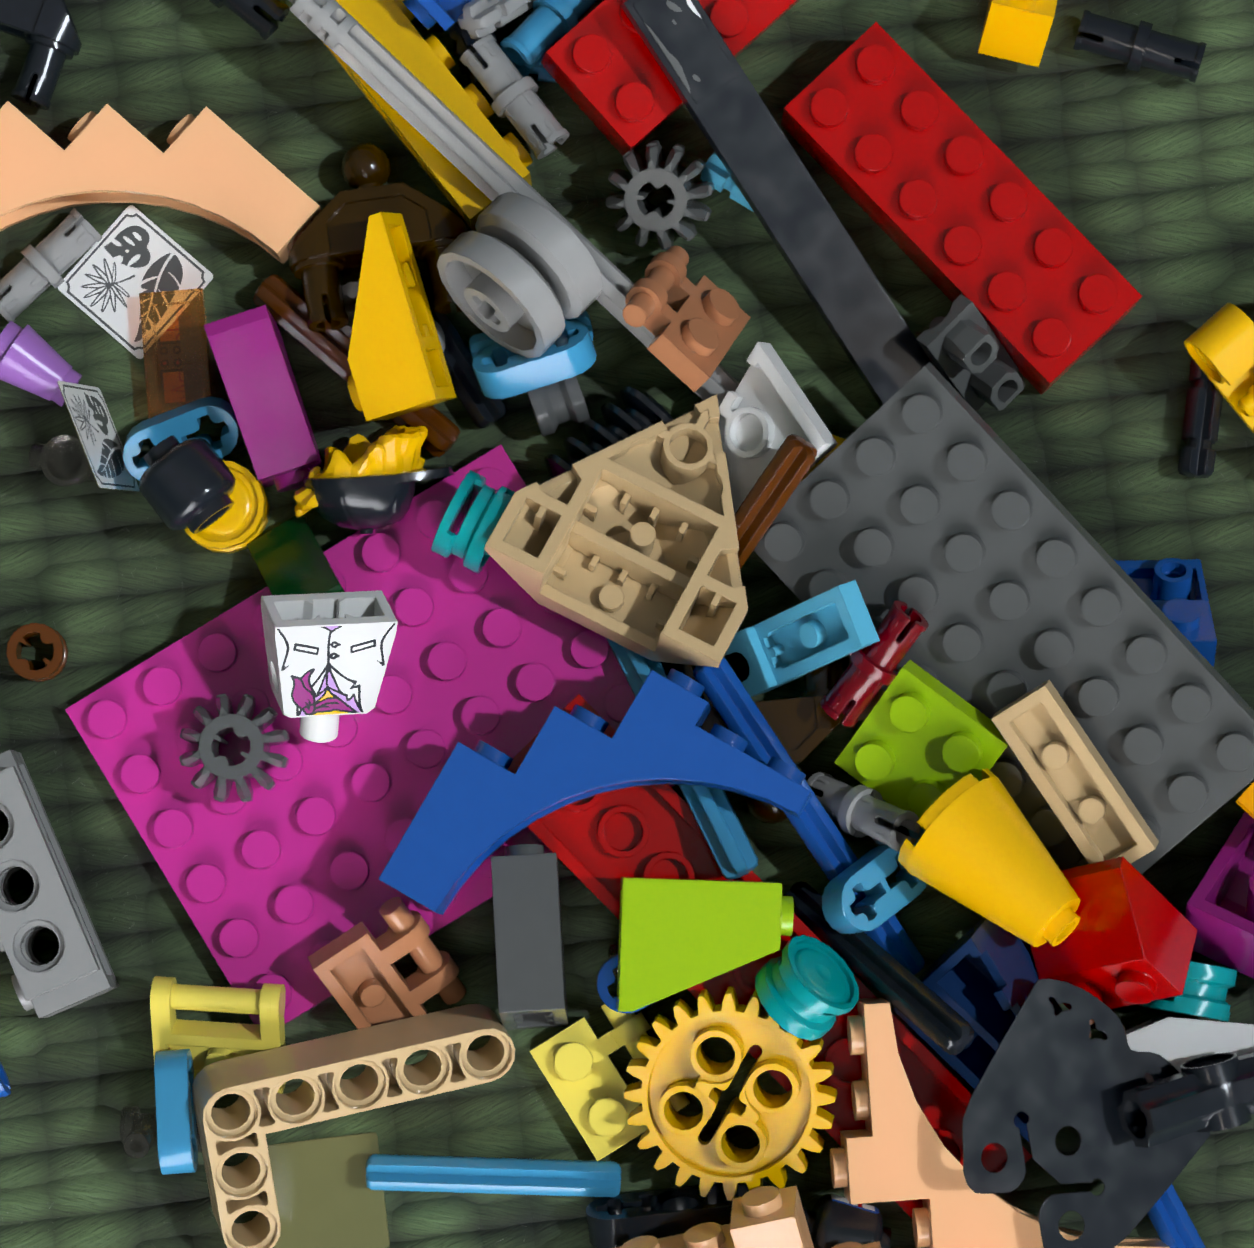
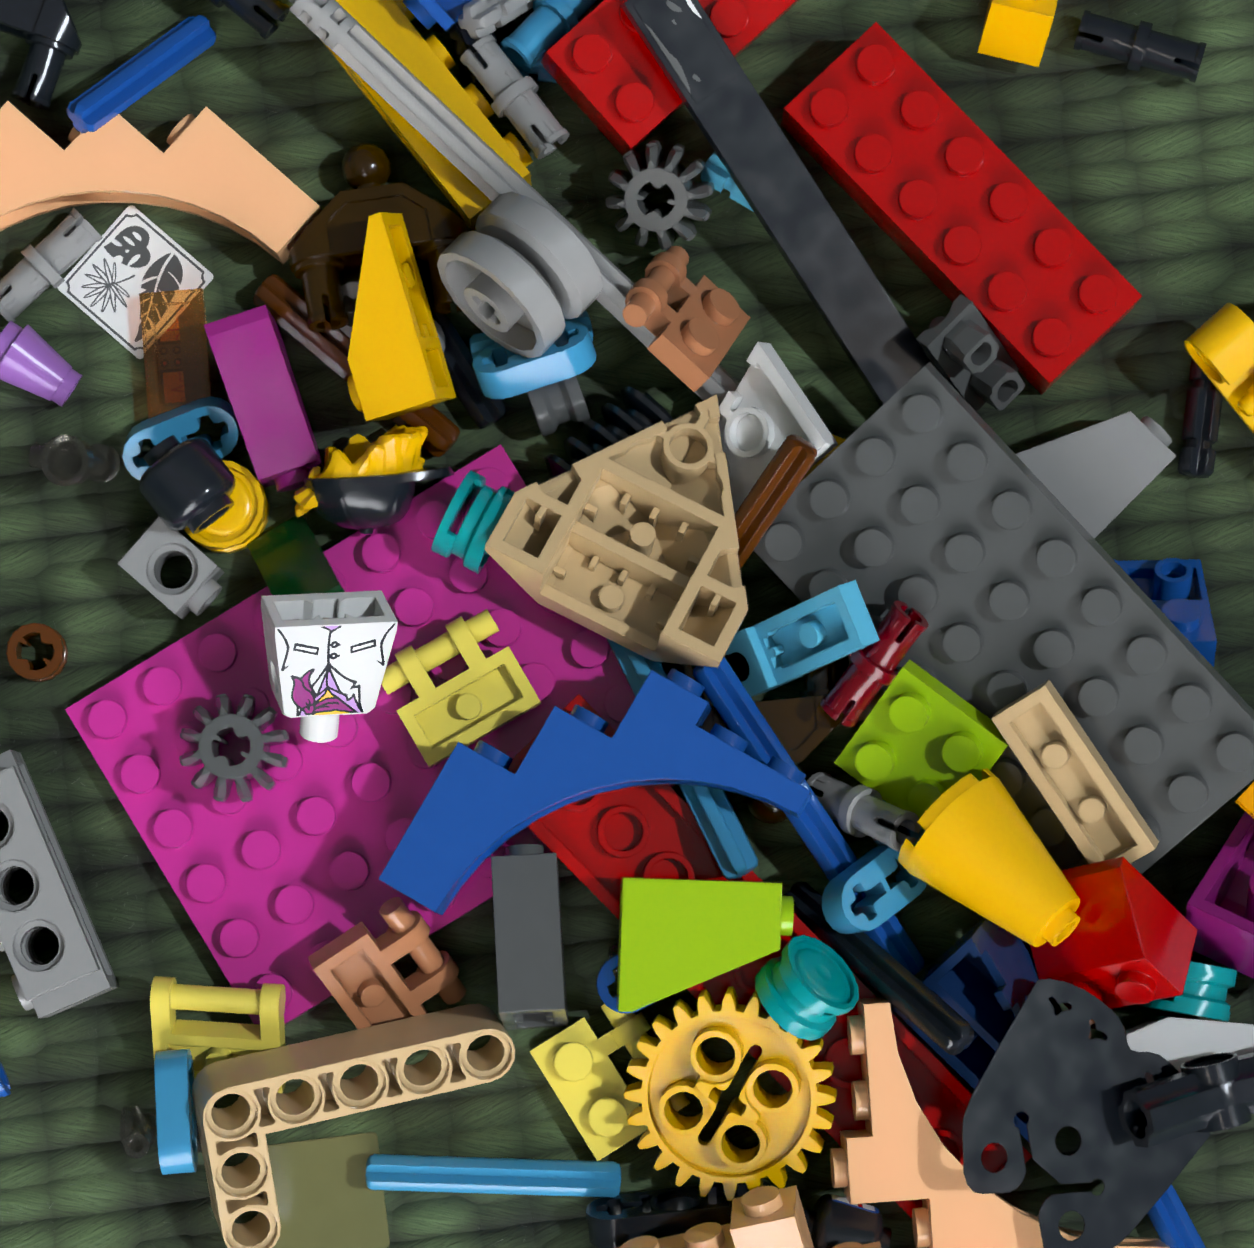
white sticker [57,381,140,492] -> none
none -> blue axle [66,15,216,133]
none -> light grey brick [117,517,225,620]
none -> light yellow plate [382,609,542,768]
none -> light grey slope [1016,411,1176,539]

